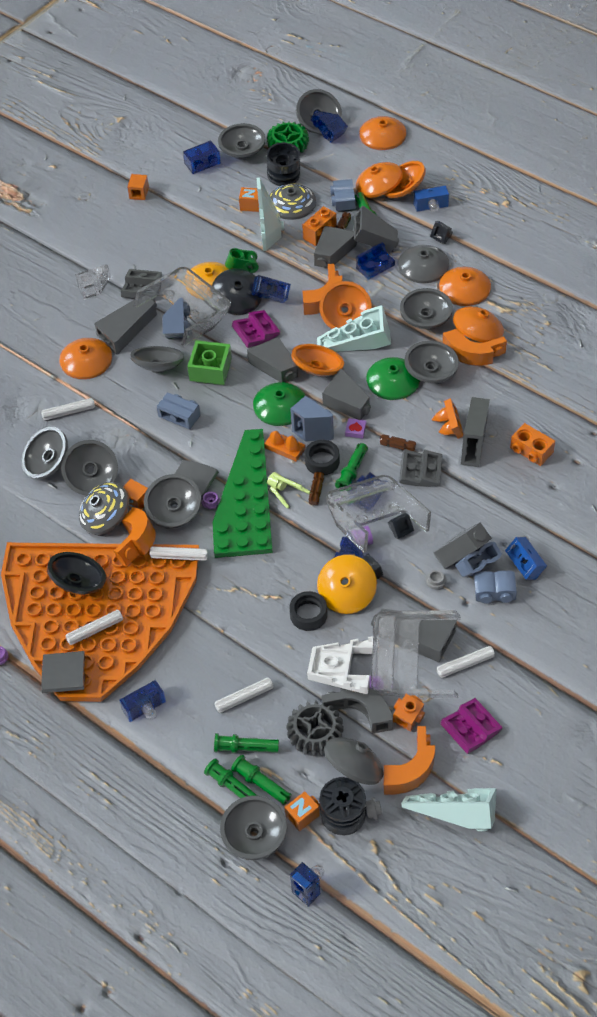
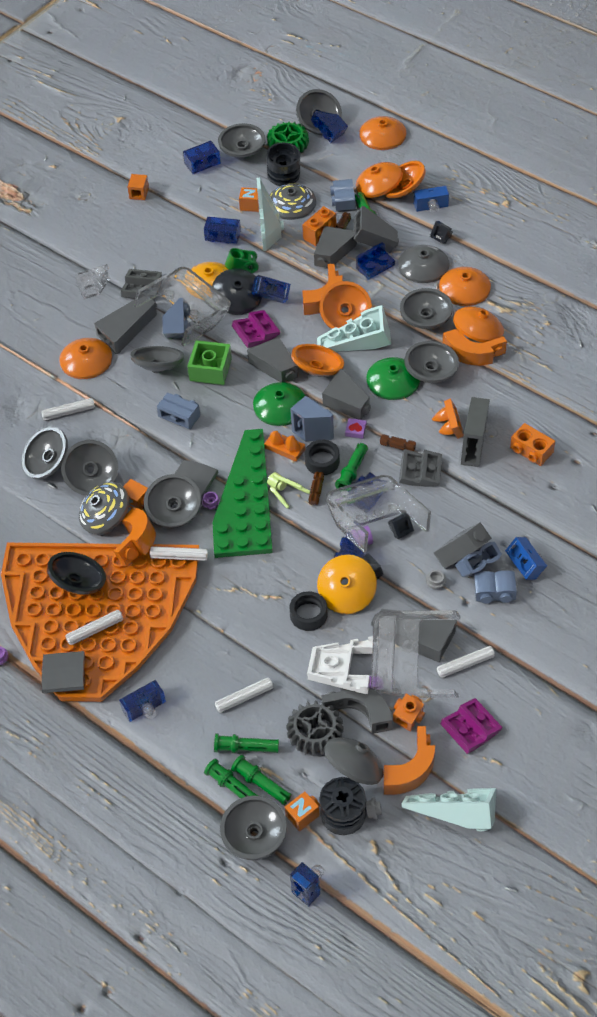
none -> clear blue brick [204,217,241,244]

